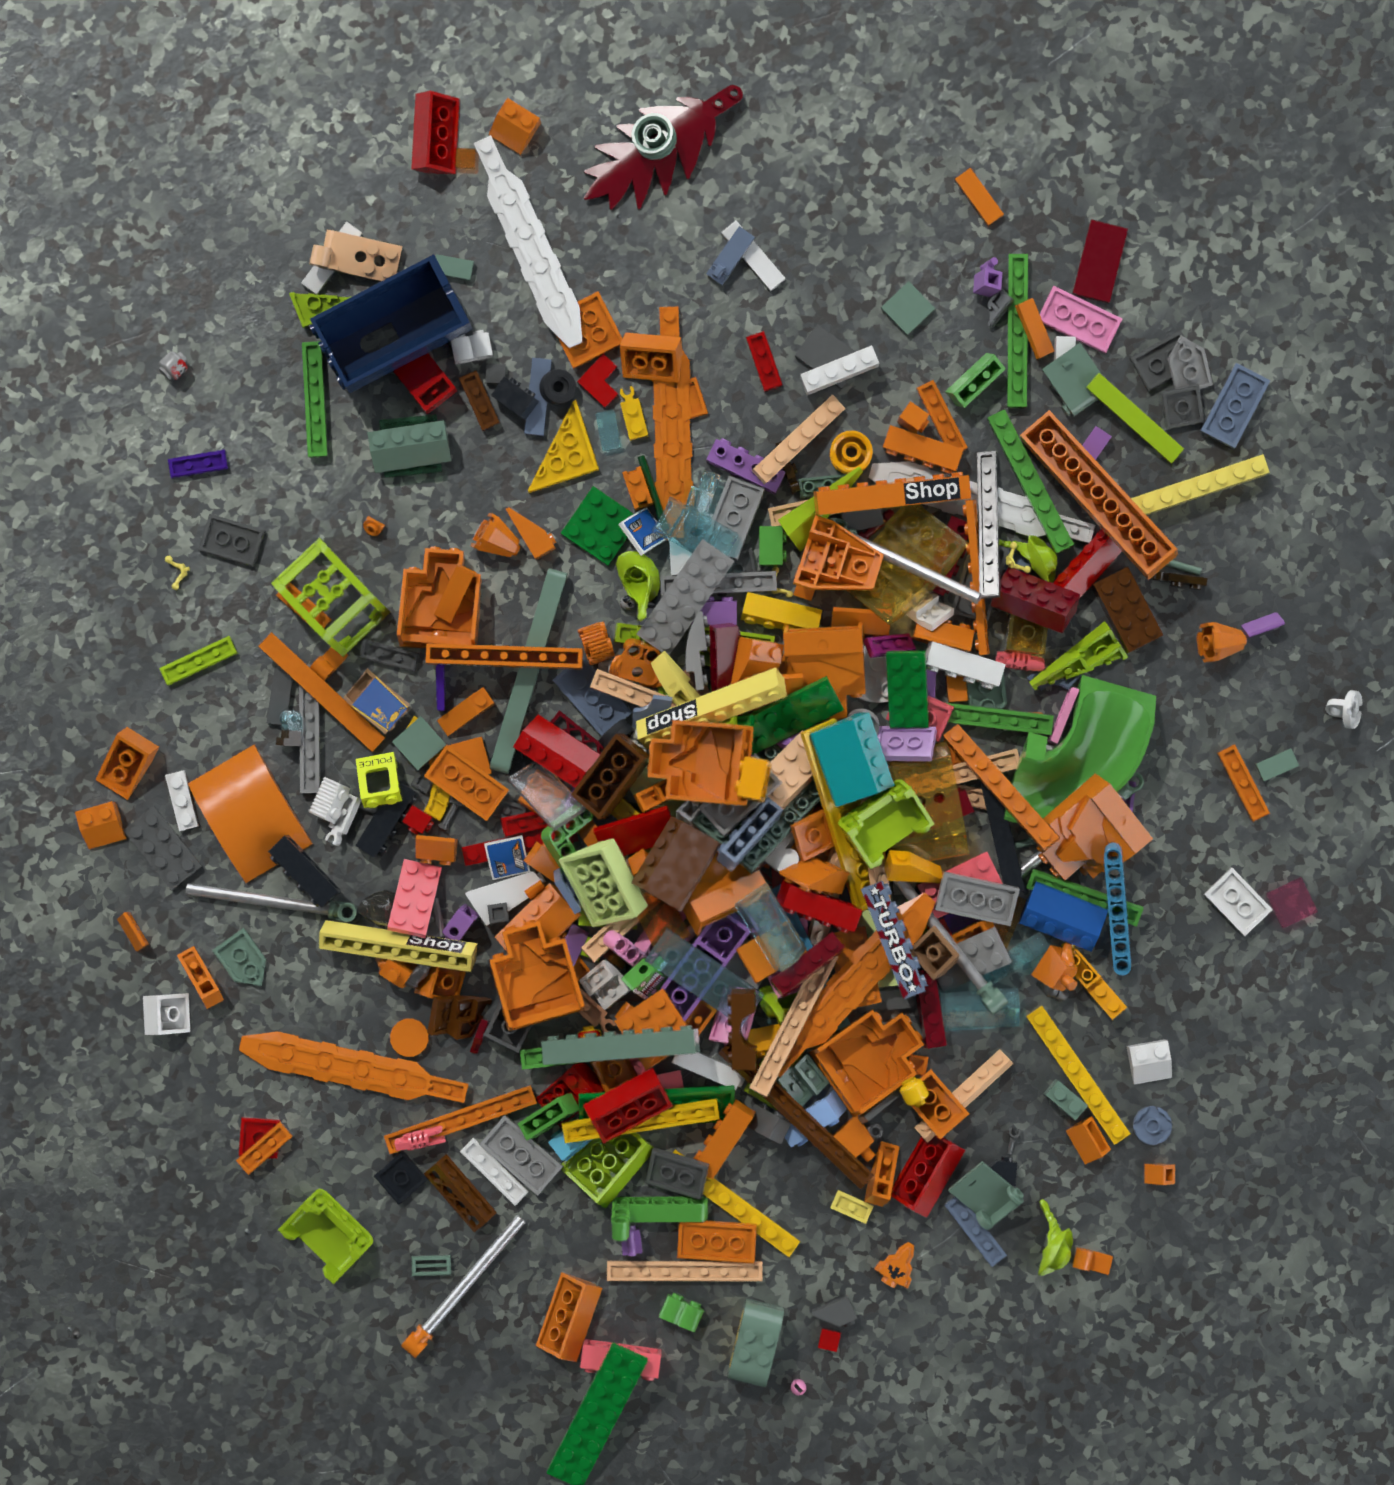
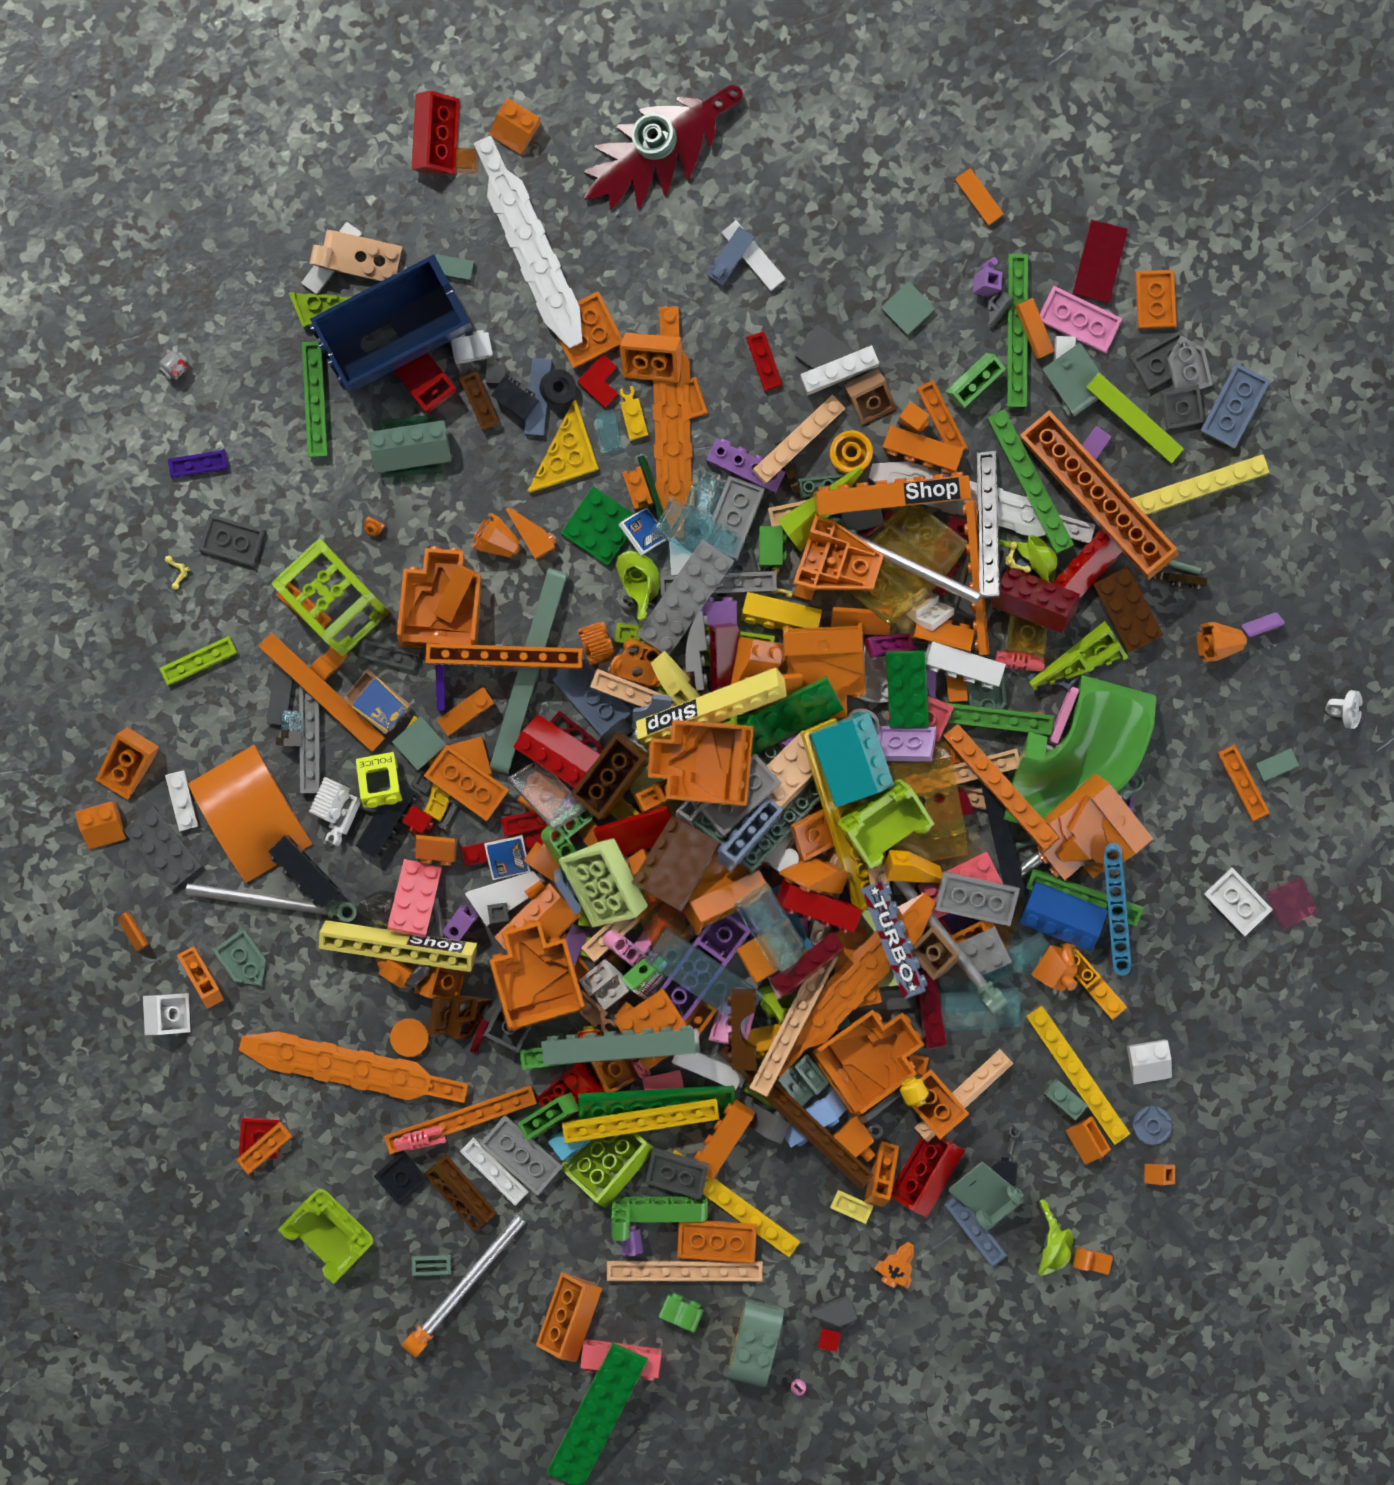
red slope [583,1068,673,1143] -> none
light orange slope [735,756,772,803] -> none
none -> medium nougat slope [843,368,896,425]
none -> orange tile [1135,270,1177,329]

